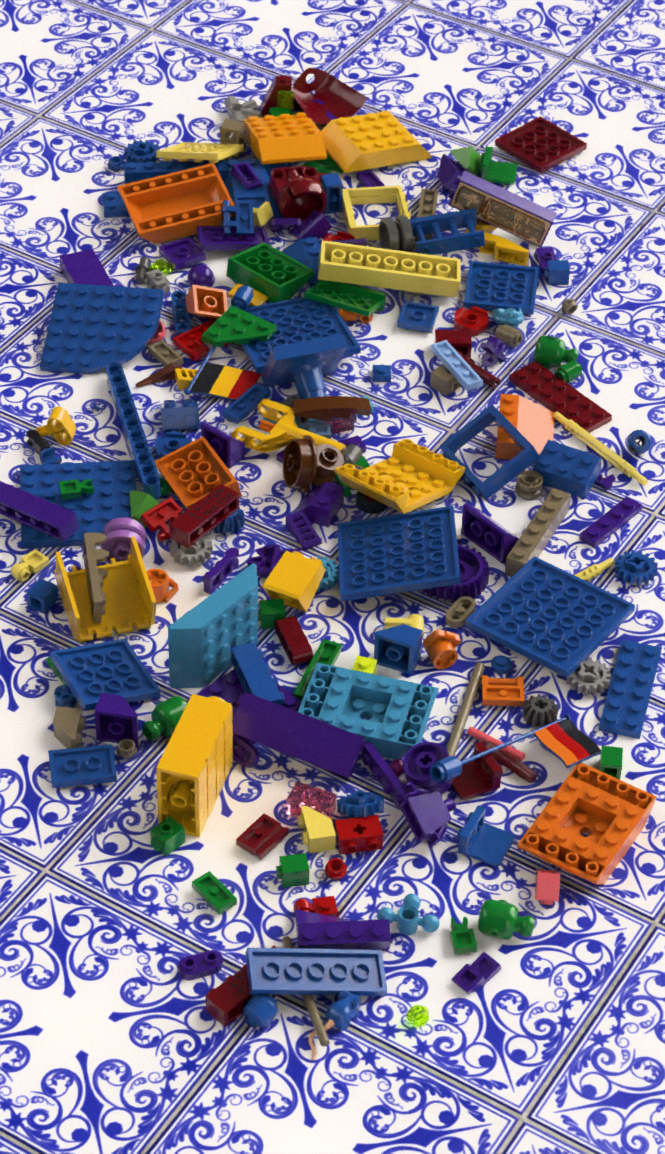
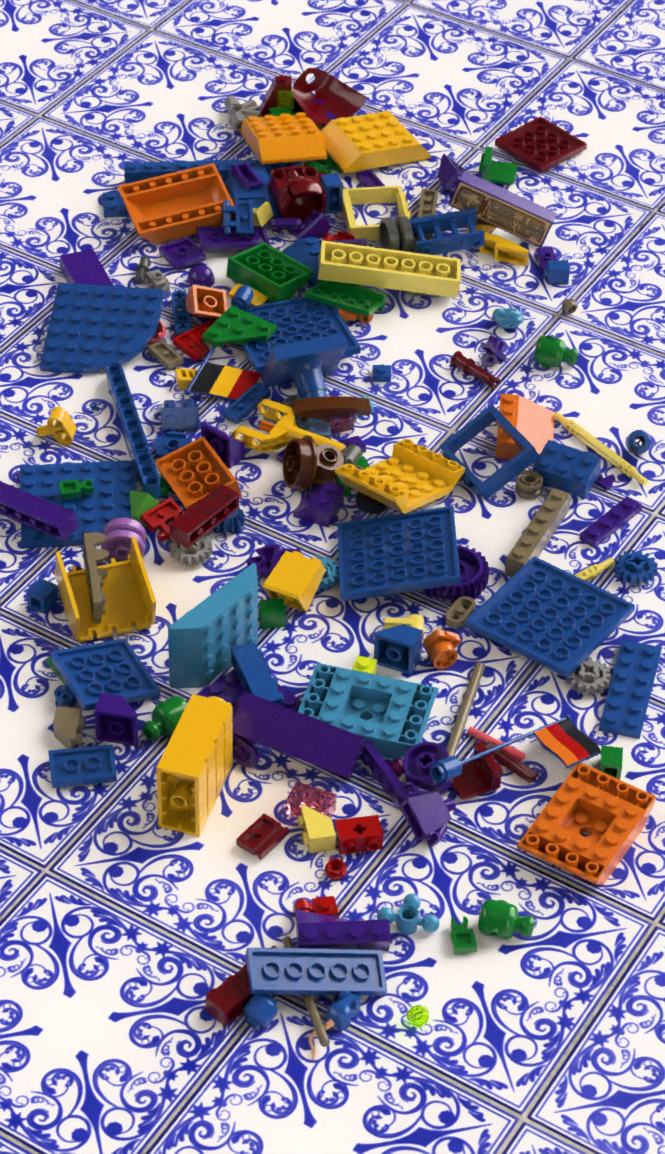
light yellow plate [11,549,49,581] -> none
piece [26,430,62,465] -> none
blue plate [108,156,124,171] -> none
dark tan plate [116,739,137,758] -> none
blue gear [124,140,160,163] -> none
copper piece [136,362,182,387] -> none
orange piece [146,568,179,604] -> none
clear neon green plate [149,259,173,276] -> none
green brick [150,816,185,856] -> none
light yellow plate [156,142,244,163] -> none
dark purple plate [178,950,223,981] -> none
green plate [192,871,237,915] -> none
dark purple hinge [203,547,239,594] -> none
dark tan brick [220,119,246,159] -> none
dark red beam [274,616,313,666] -> none
green brick [275,853,310,888] -> none
dark purple slope [285,511,322,550] -> none
green plate [293,639,342,701] -> none
blue gear [337,790,384,818] -> none
blue plate [397,301,439,333] -> none
light blue tile [430,340,483,391] -> none
dark tan brick [430,364,471,396] -> none
dark red brick [434,330,472,358] -> none
bright green slope [450,146,481,176] -> none
dark purple slope [451,952,502,995] -> none
red plate [454,306,489,336] -> none
blue bracket [457,805,515,867] -> none
dark purple slope [461,503,519,564] -> none
blue plate [463,261,539,315] -> none
orange plate [481,675,525,707] -> none
blue plate [491,655,512,674] -> none
dark tan brick [495,325,523,347] -> none
dark red plate [509,361,612,433] -> none
dark grey gear [522,694,558,728] -> none
coral slope [535,869,561,905] -> none
green brick [555,360,582,383] -> none

